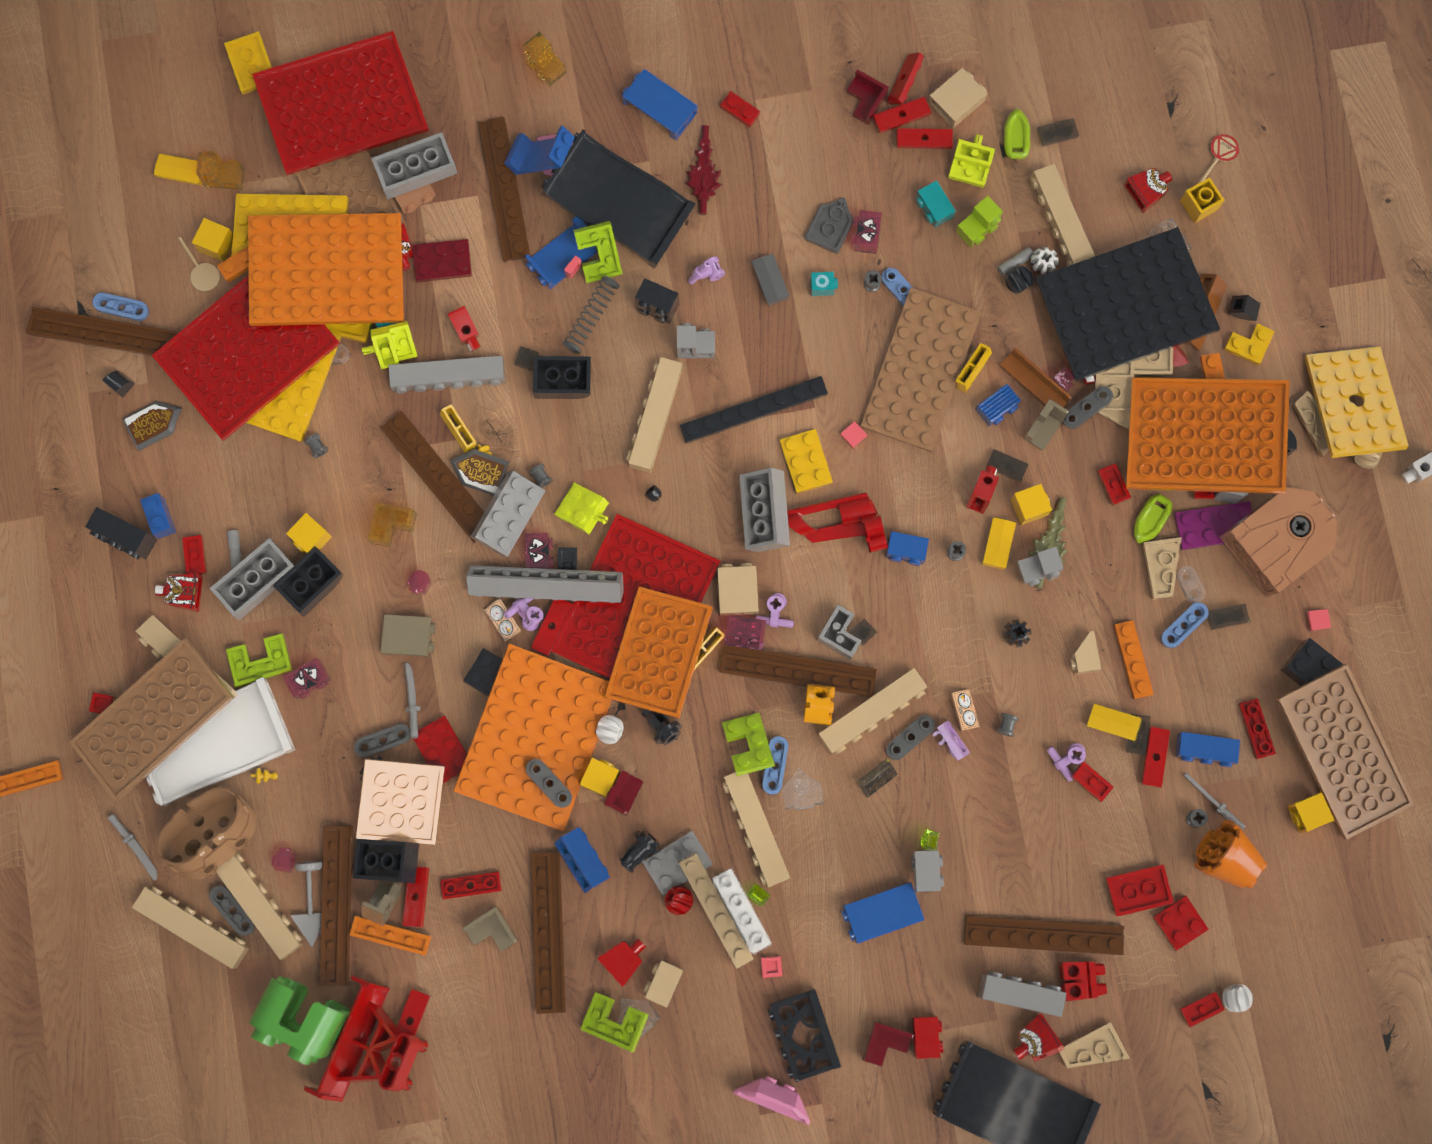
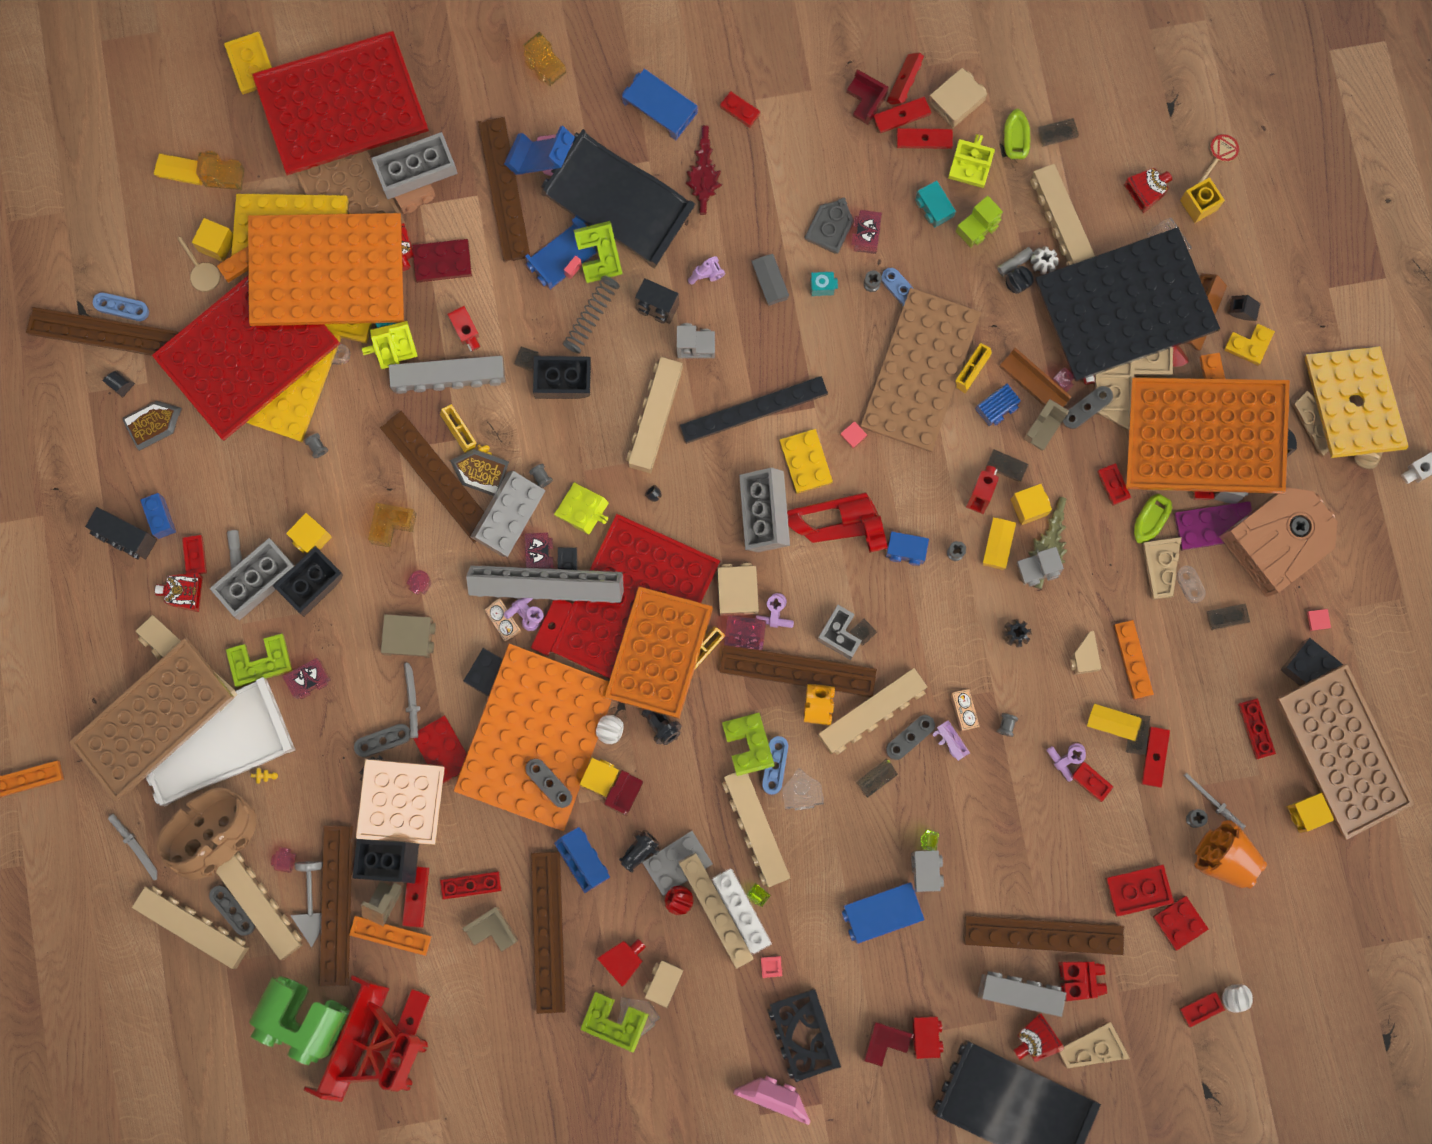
red plate [89,692,114,714] -> none
medium blue plate [1160,602,1208,649] -> none
blue brick [1175,732,1240,768] -> none

